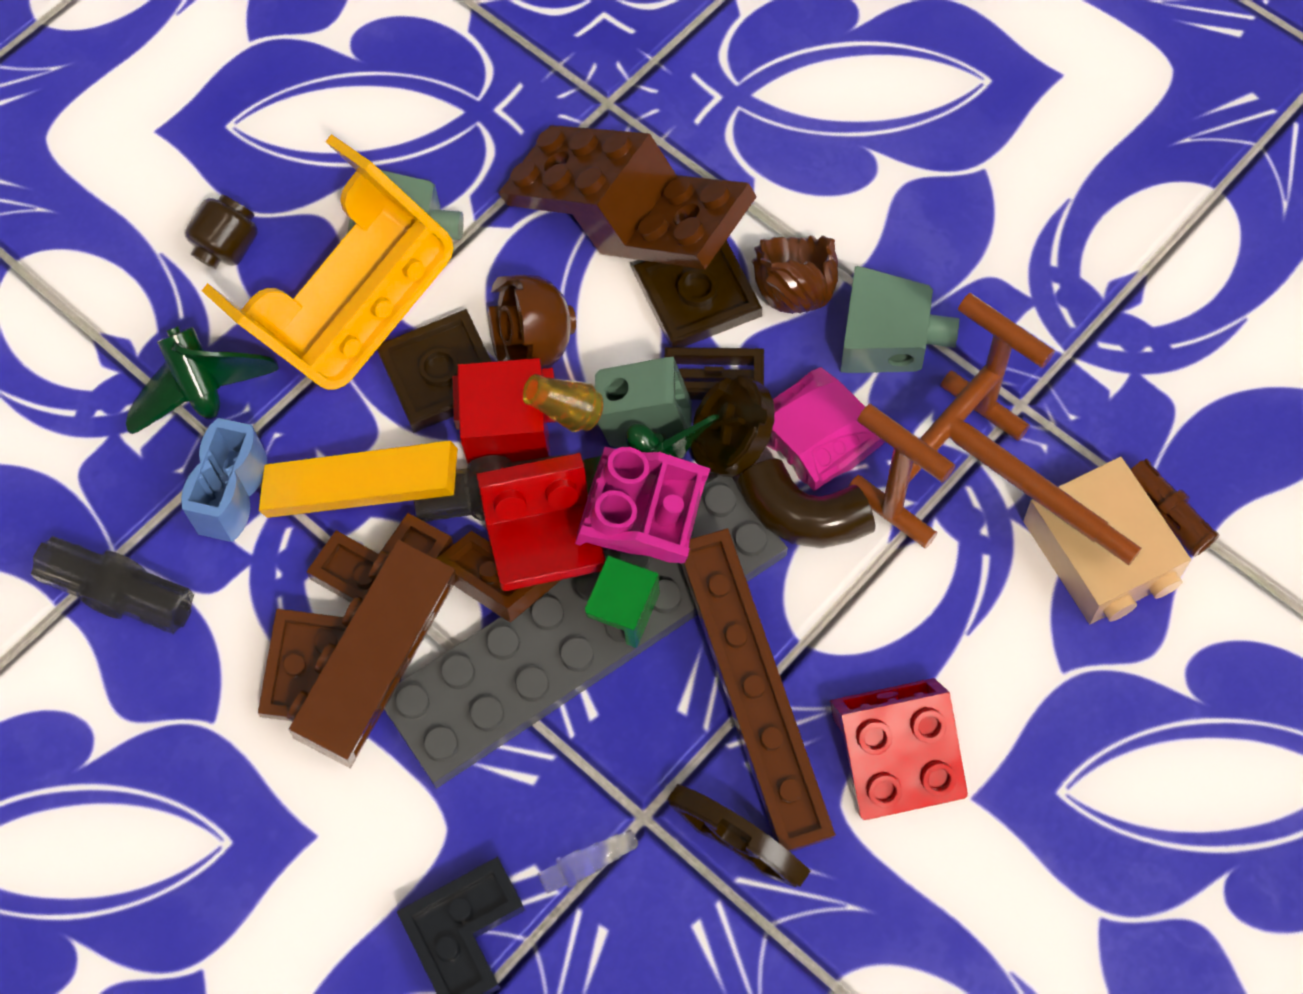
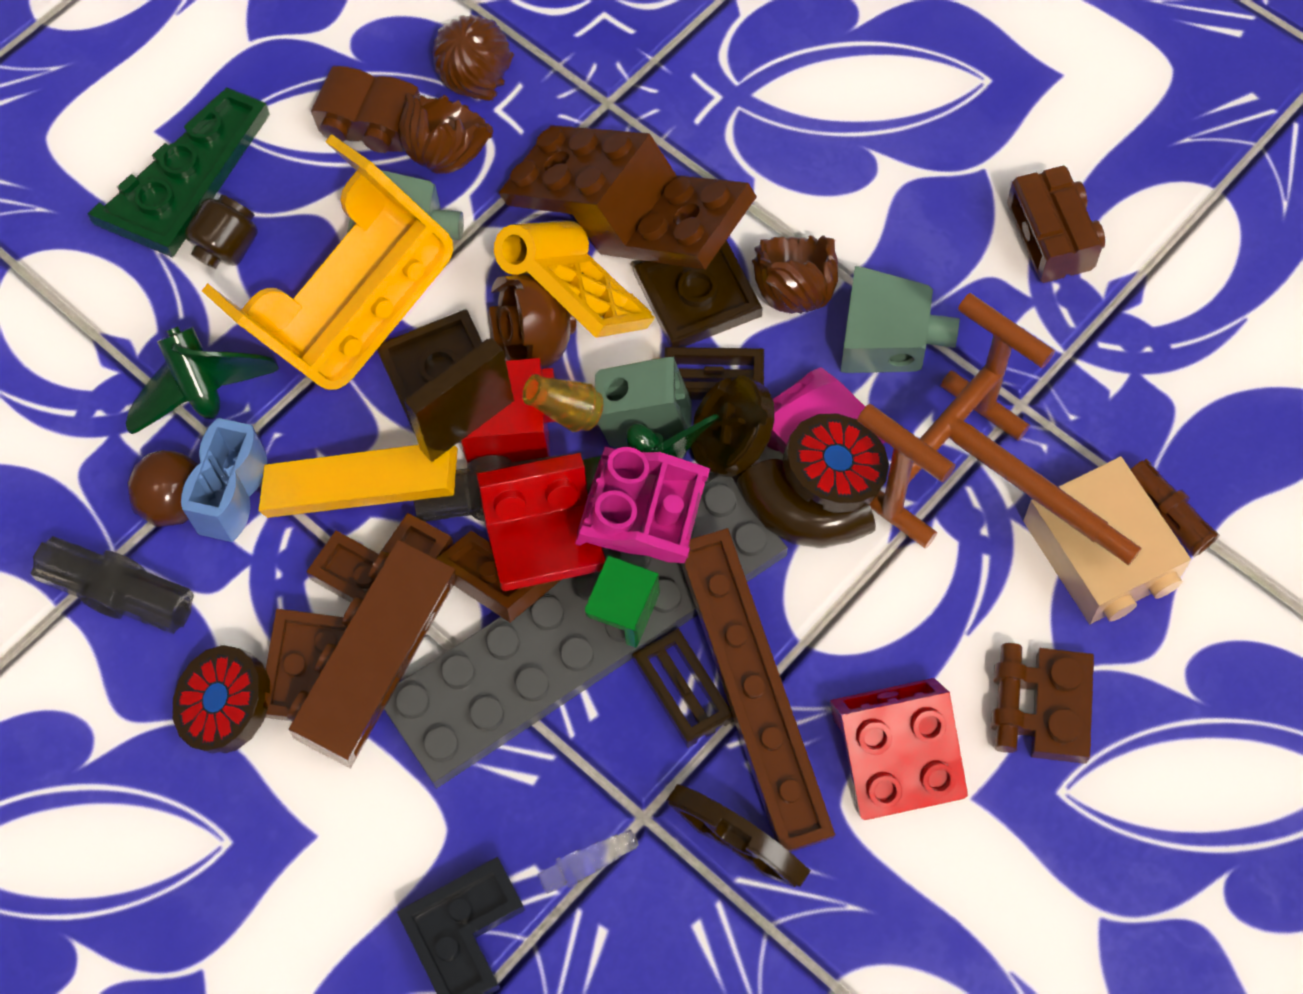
none -> dark green wing [87,87,270,258]
none -> reddish brown hair [127,450,199,527]
none -> tile [173,645,270,754]
none -> reddish brown brick [311,66,420,153]
none -> reddish brown hair [399,93,494,174]
none -> dark brown tile [404,337,514,462]
none -> reddish brown hair [432,14,514,101]
none -> yellow piece [494,220,655,338]
none -> dark brown tile [633,628,734,748]
none -> tile [782,413,889,513]
none -> reddish brown plate [991,643,1094,764]
none -> reddish brown brick [1007,165,1106,283]

